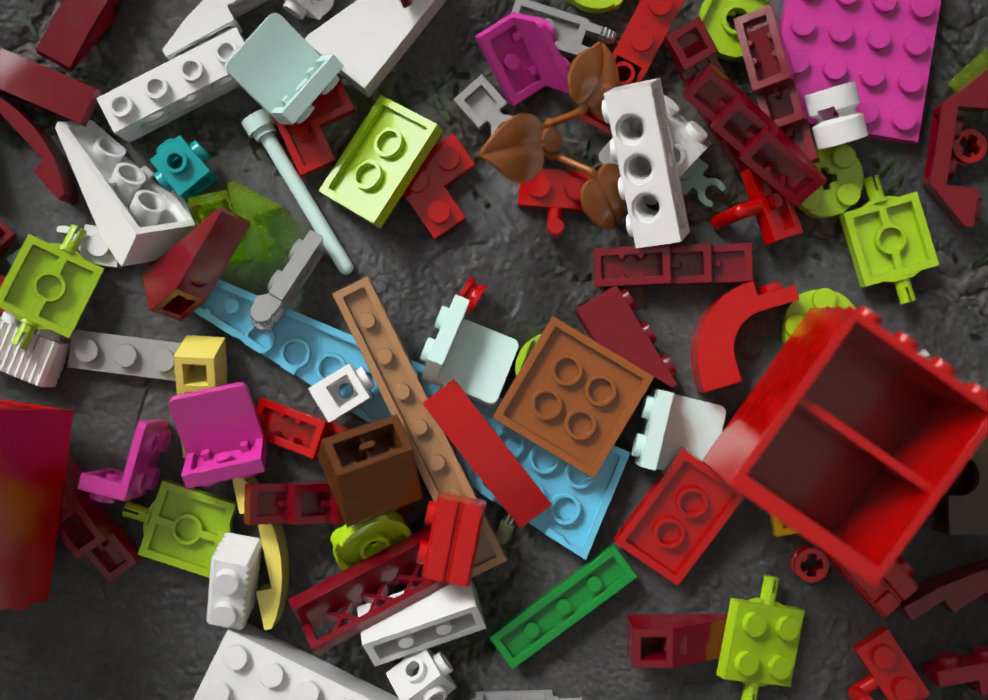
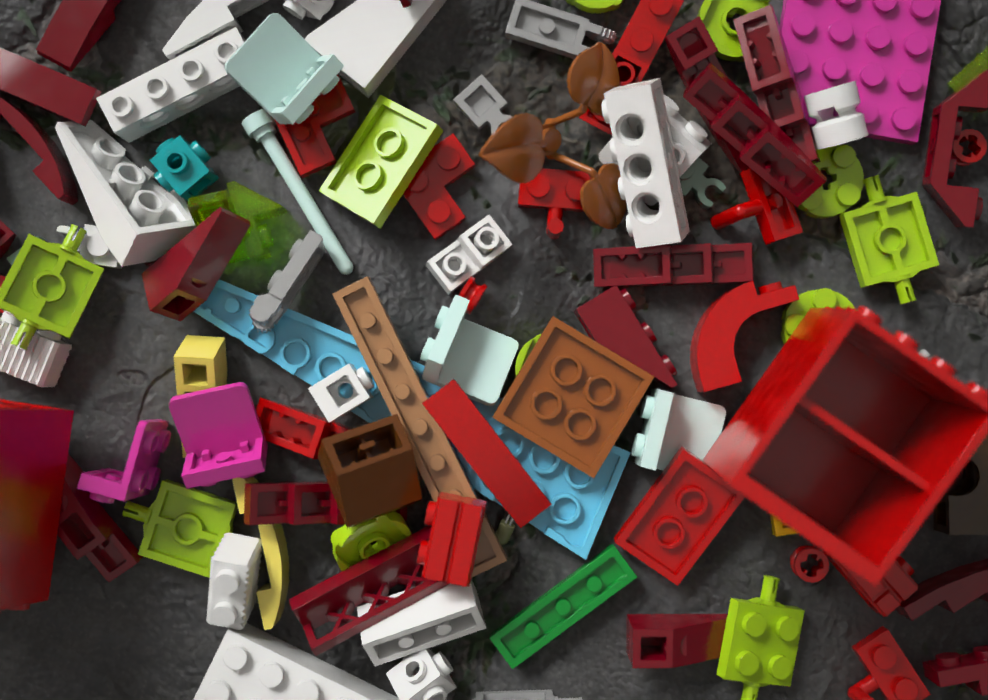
light grey plate [67,330,181,381] -> none
dark pink bracket [474,12,571,106] -> none
none -> white slope [425,214,513,295]

